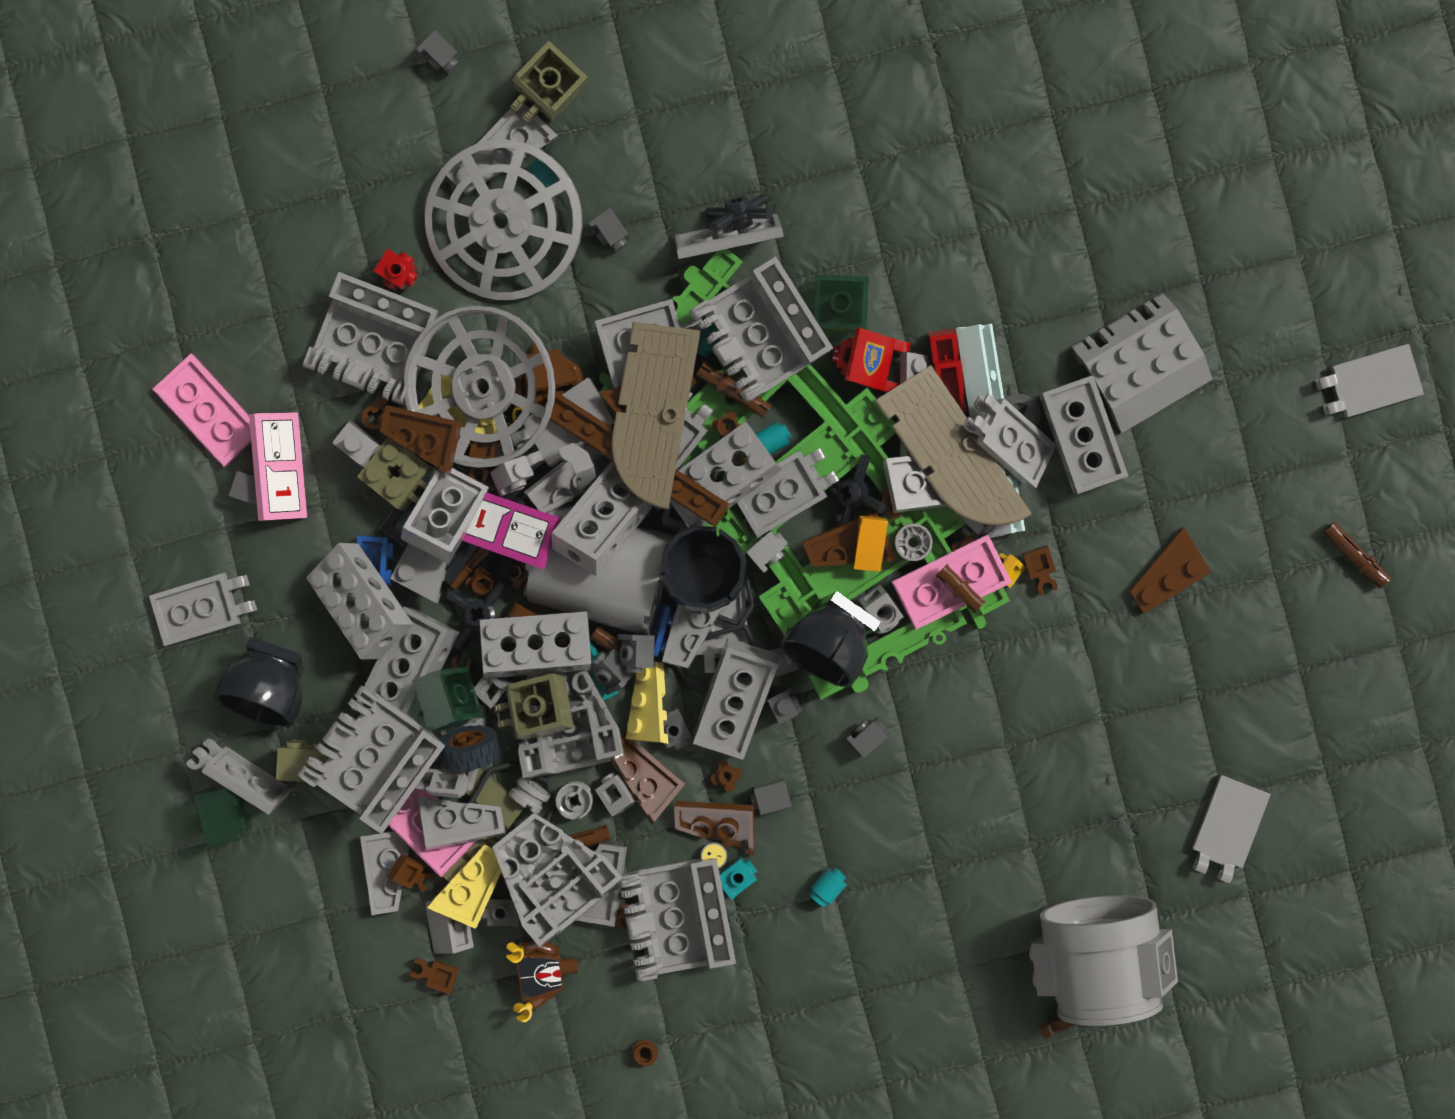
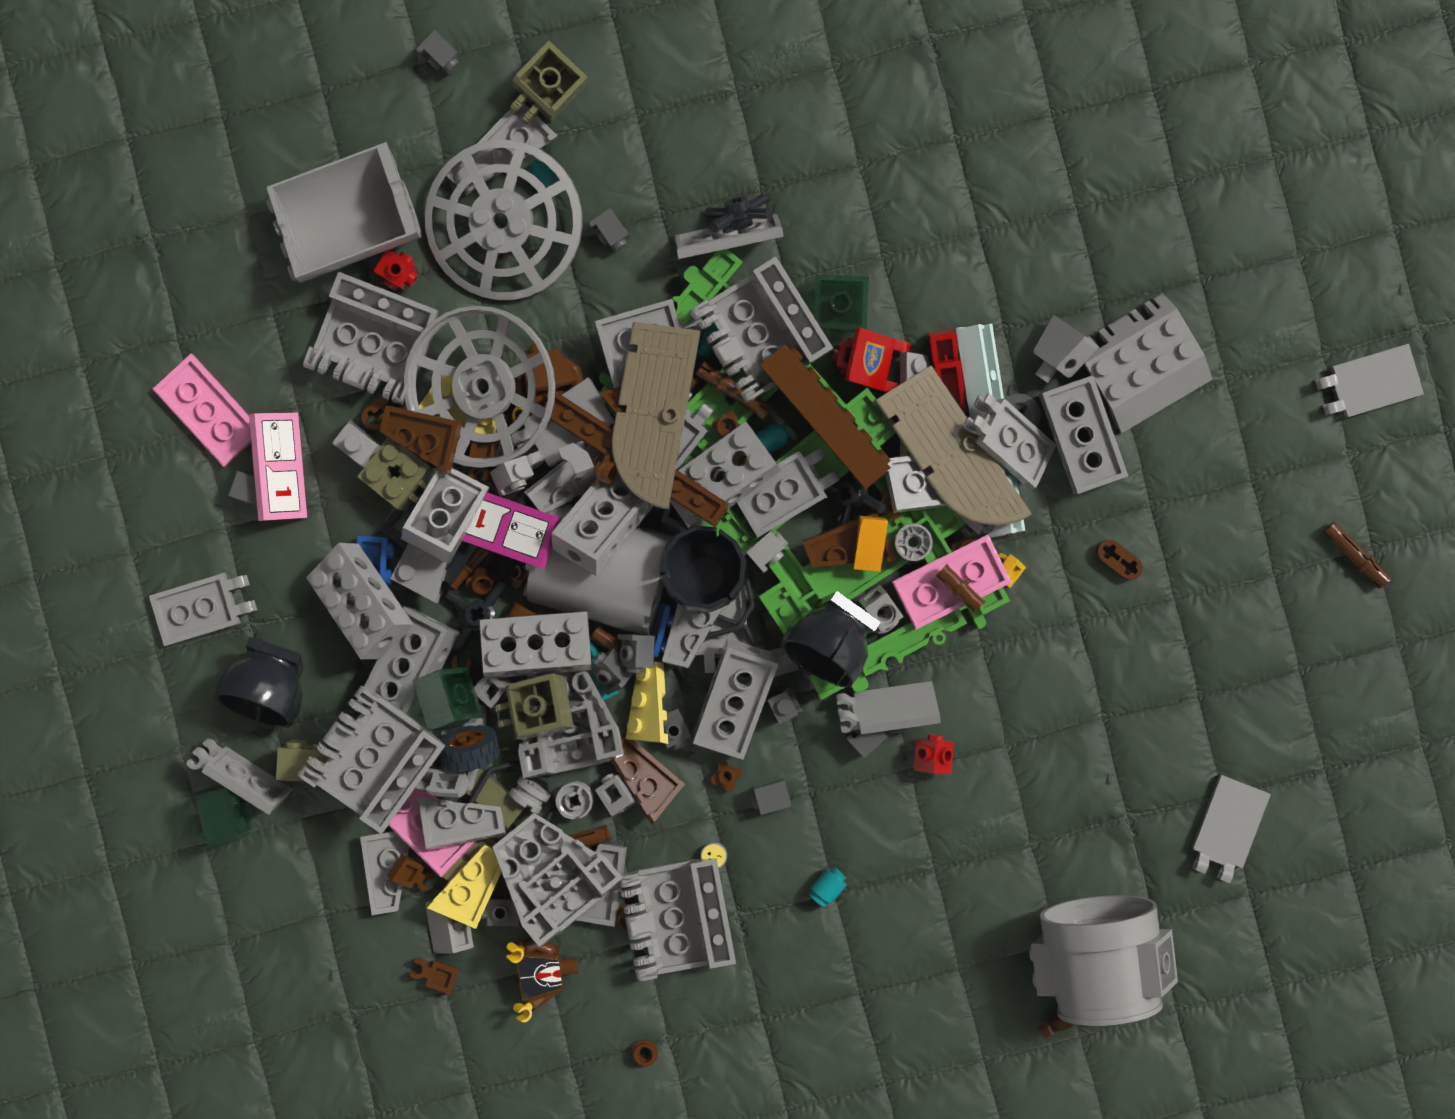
reddish brown wing [674,801,755,856] -> none
teal brick [719,856,758,900] -> none
reddish brown plate [1022,545,1057,595] -> none
reddish brown wing [1129,527,1211,614] -> none
none -> light grey cylinder [266,142,421,283]
none -> reddish brown plate [593,455,617,486]
none -> reddish brown brick [760,344,891,490]
none -> light grey tile [836,681,941,734]
none -> red brick [914,734,954,774]
none -> light grey torso [1034,315,1099,383]
none -> reddish brown beam [1096,540,1143,580]

